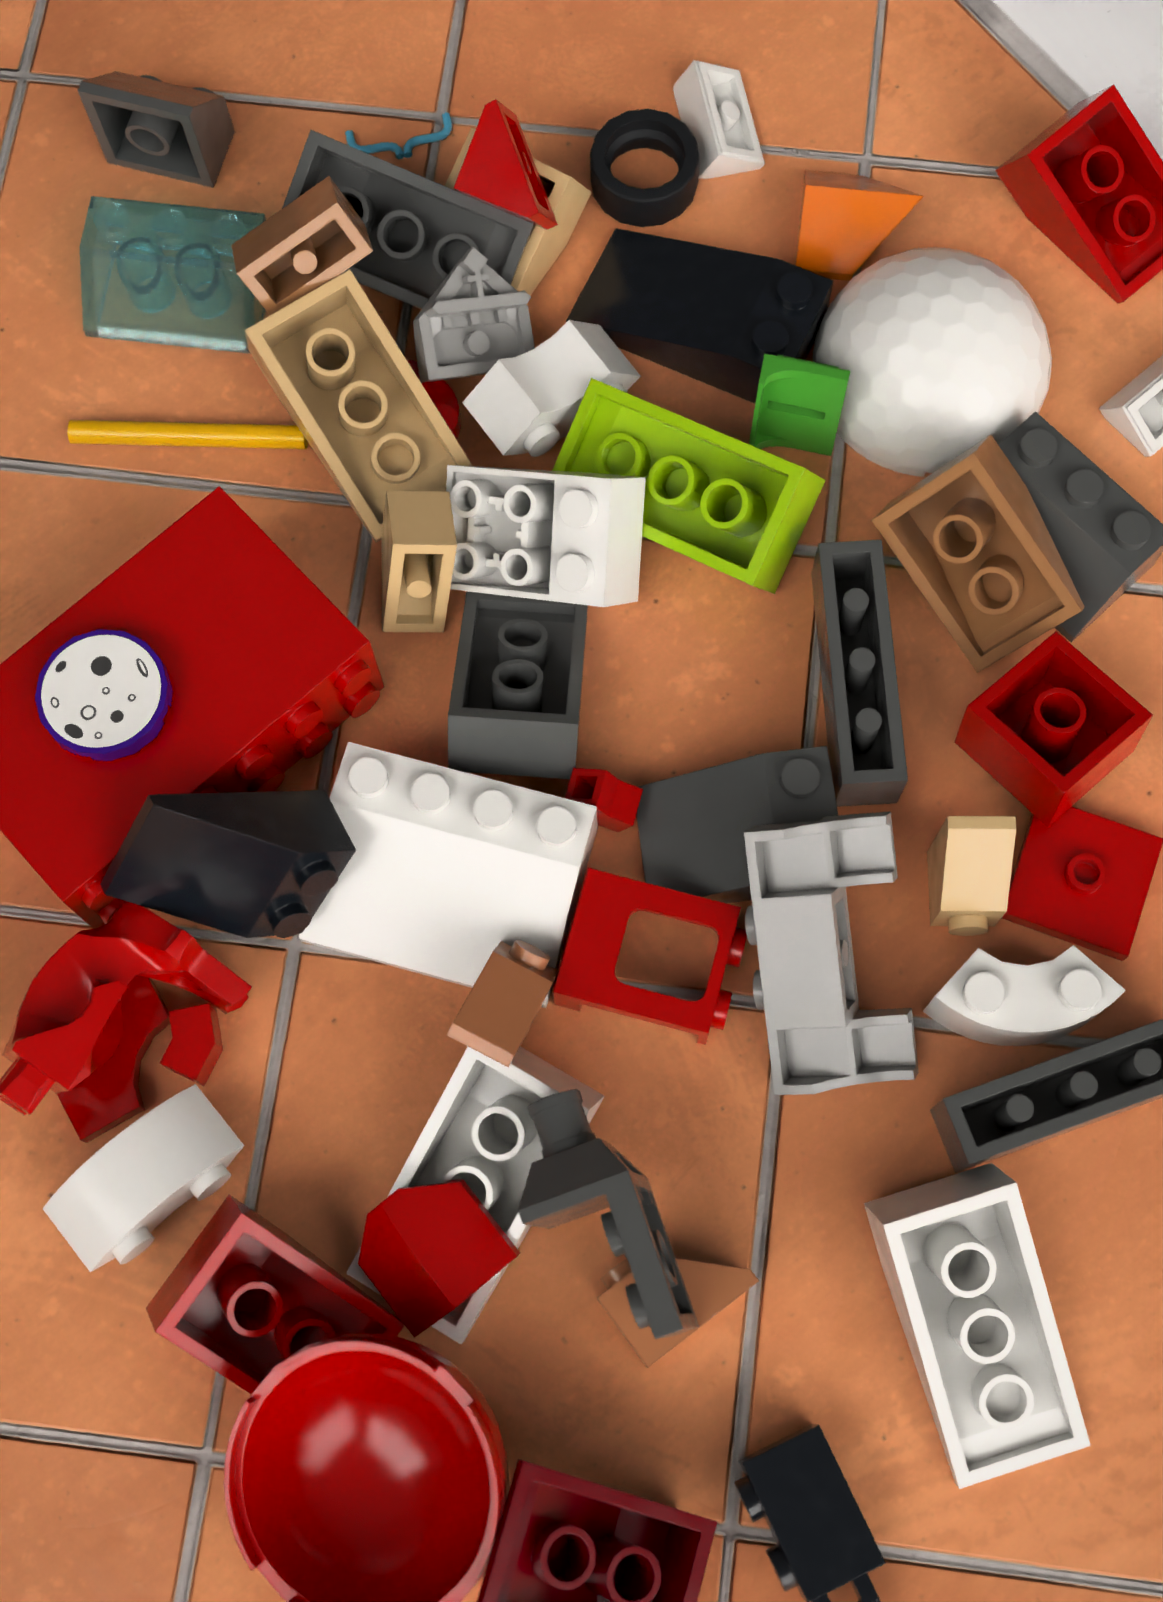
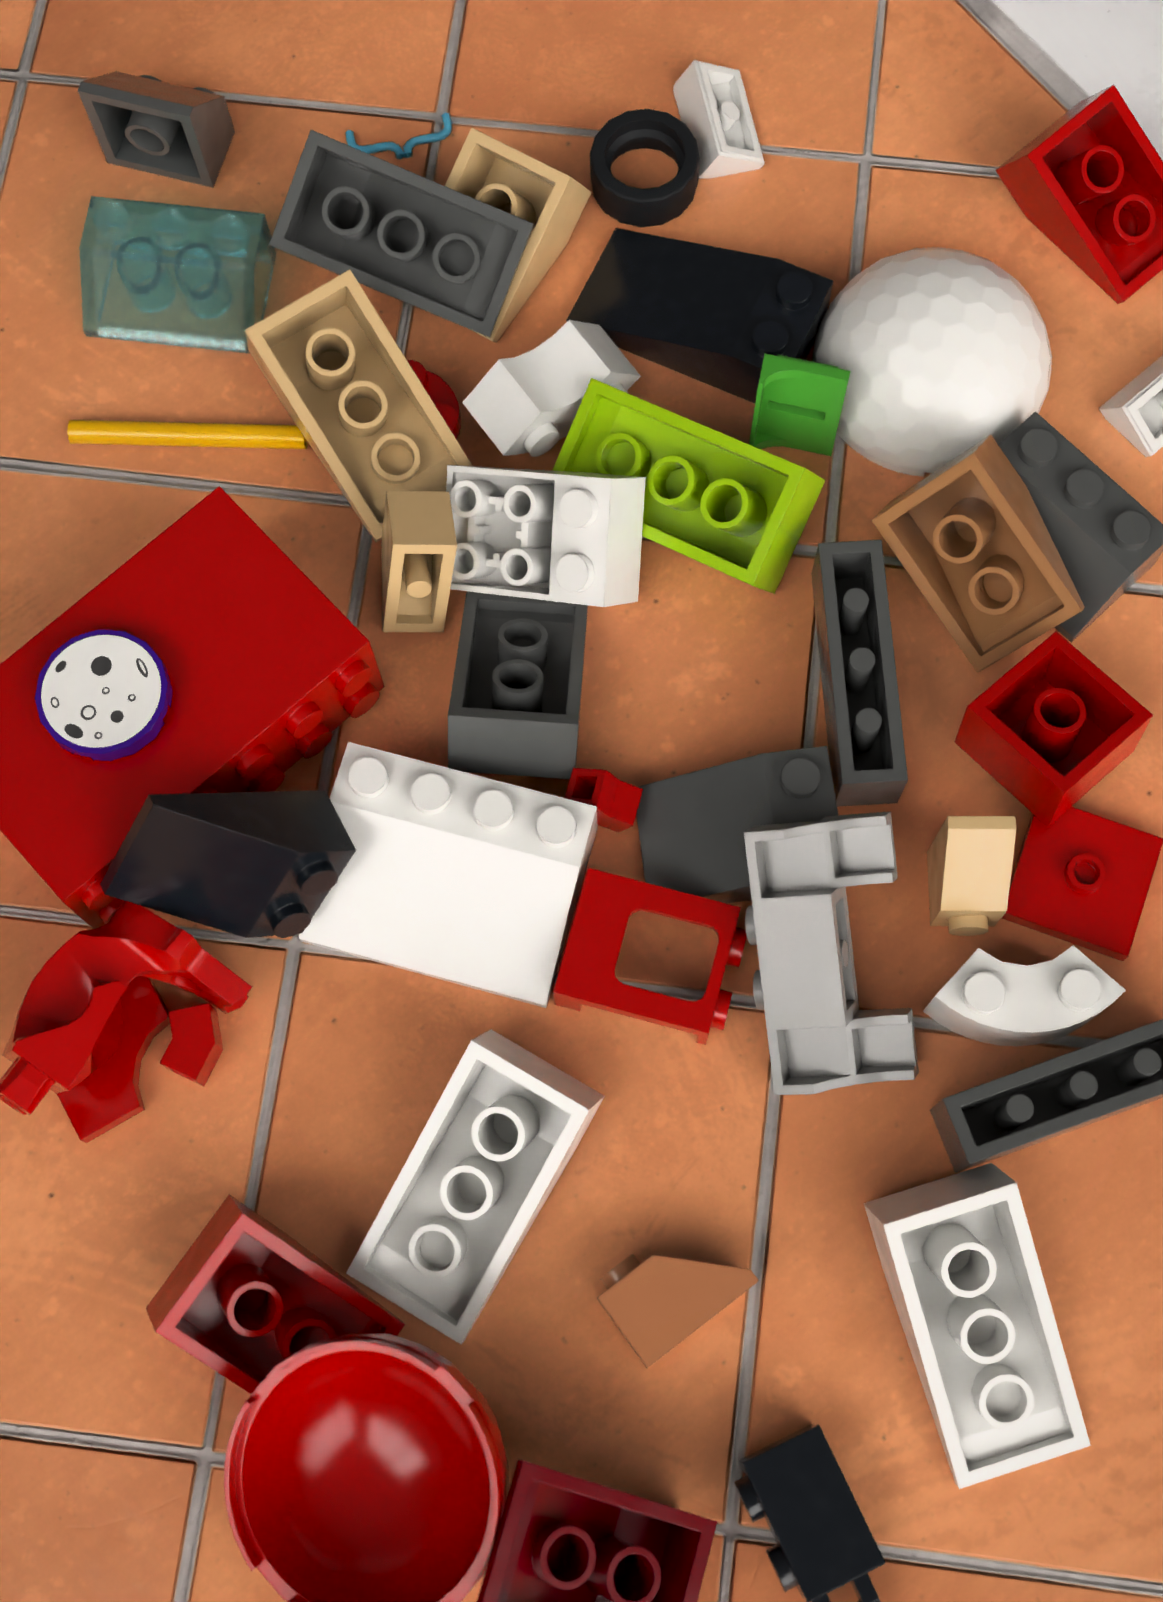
white brick [42,1084,244,1272] -> none
medium nougat brick [231,176,373,315] -> none
red slope [358,1179,520,1338] -> none
light grey slope [413,247,535,383] -> none
nougat slope [447,940,559,1067] -> none
red slope [454,99,558,230] -> none
dark grey plate [518,1089,699,1339] -> none
orange slope [795,170,924,281] -> none

